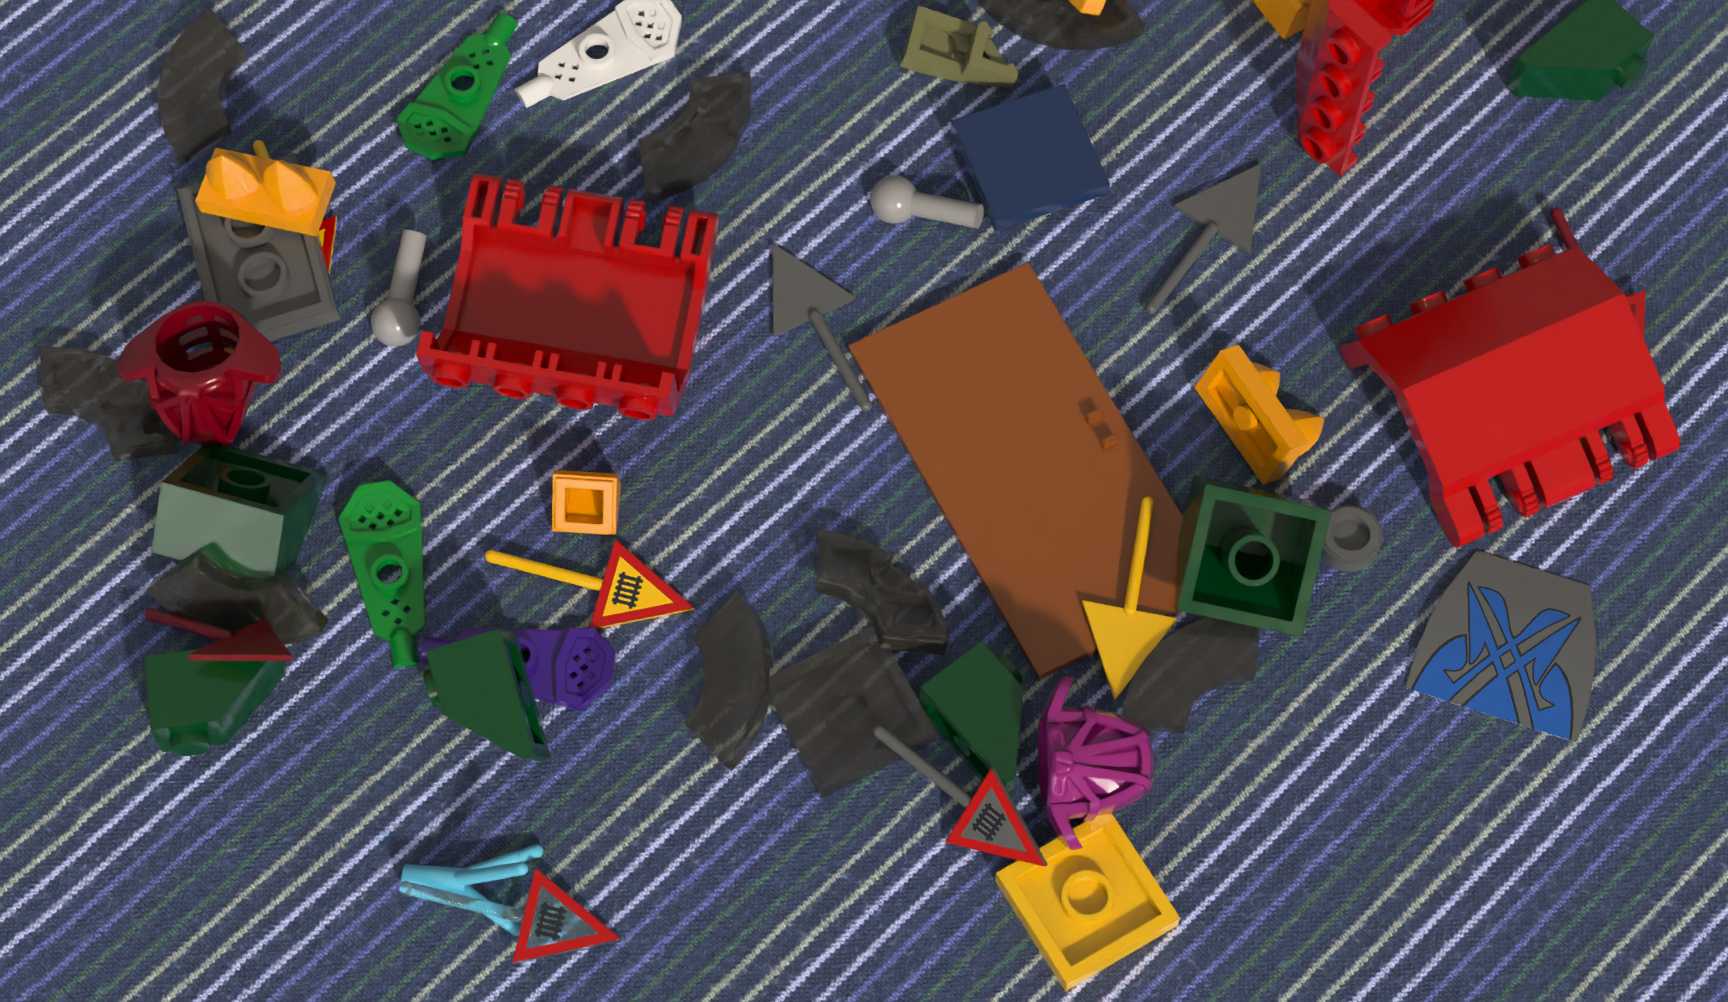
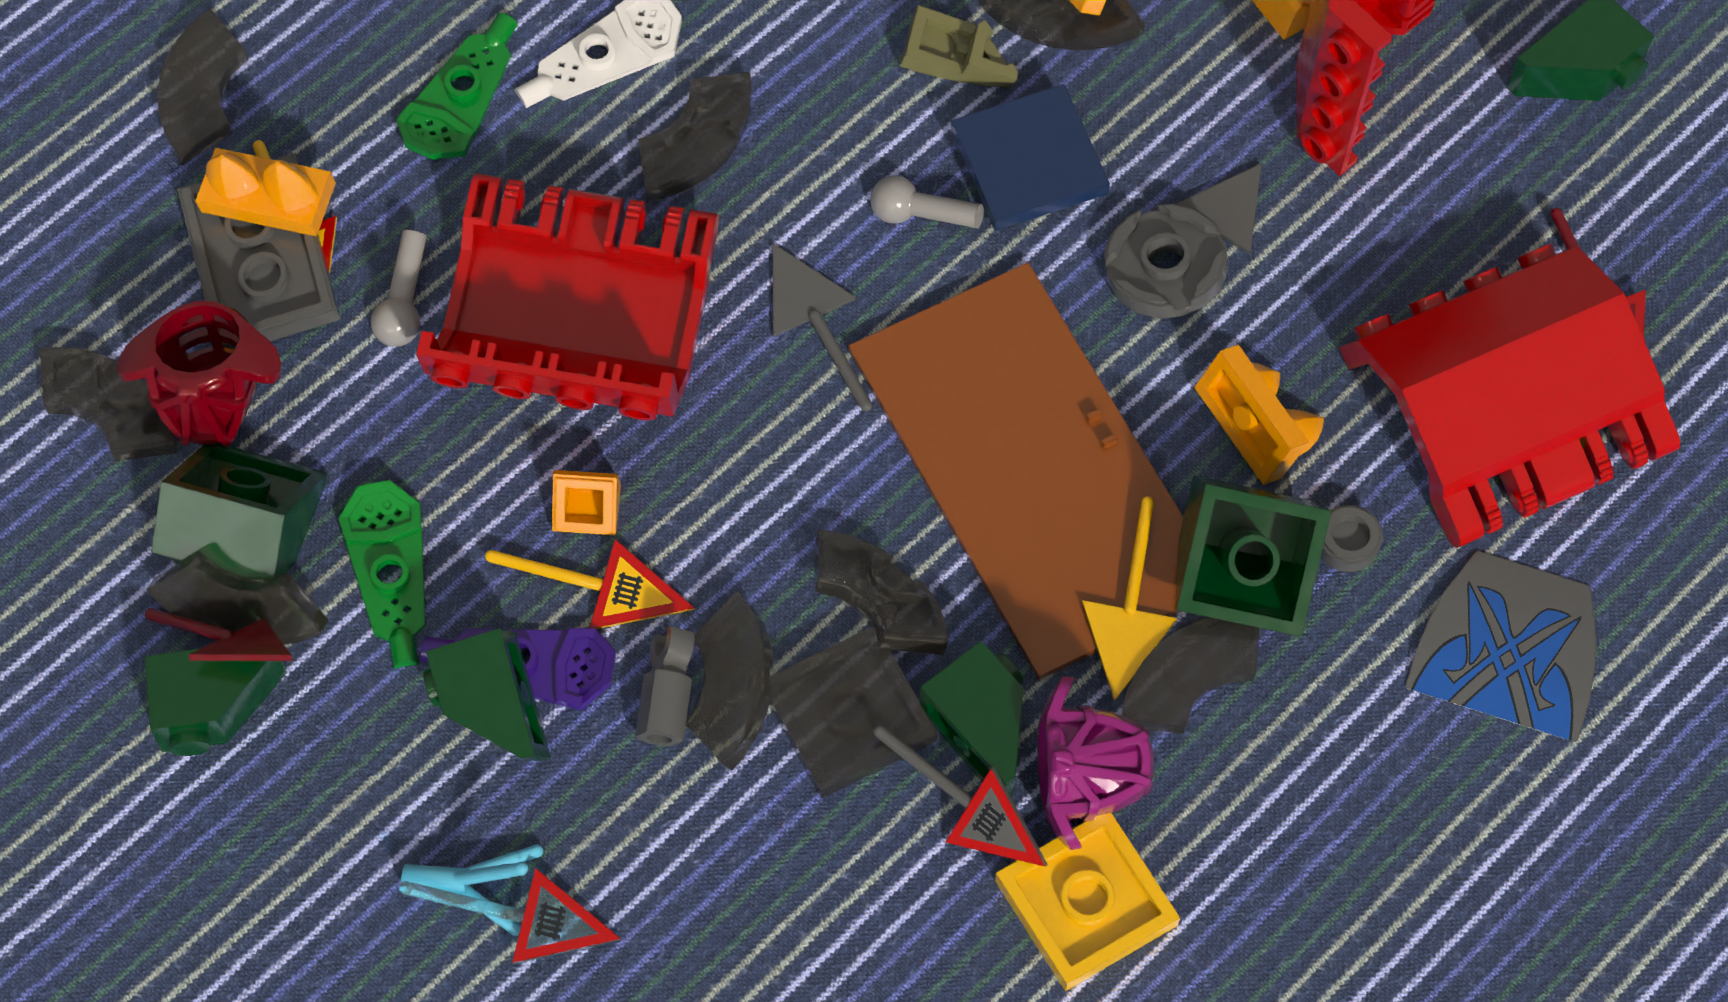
none -> dark grey bar [635,626,695,747]
none -> dark grey tile [1104,203,1228,319]

